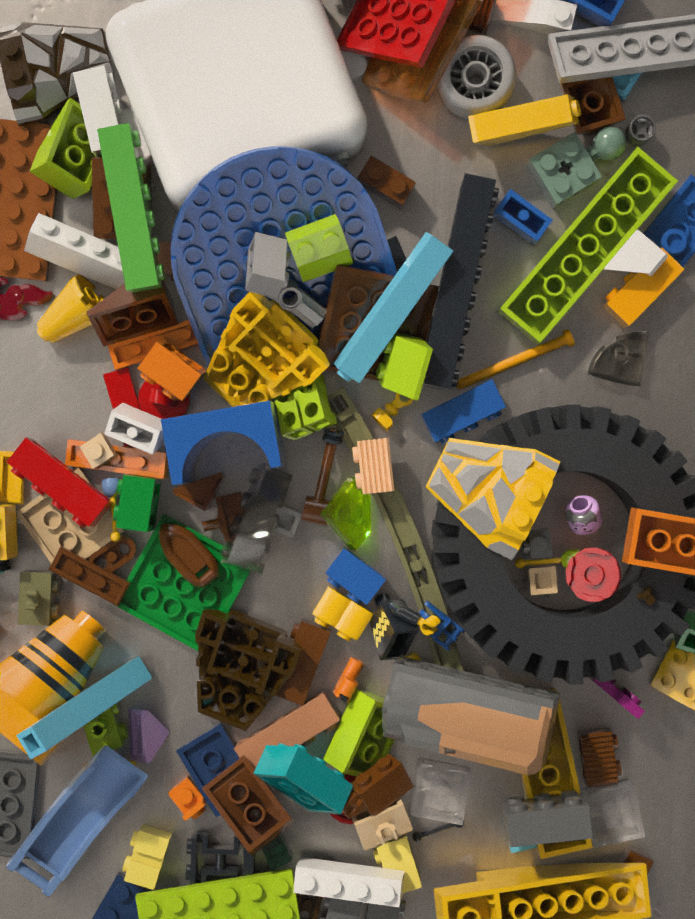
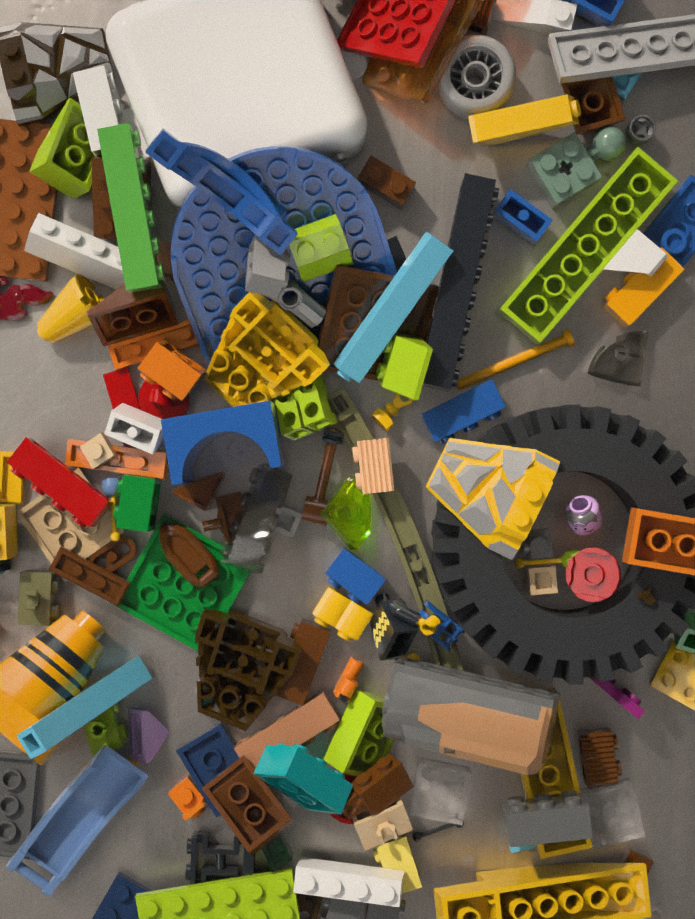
light yellow brick [122,824,172,890] -> none
none -> blue piece [145,128,298,255]

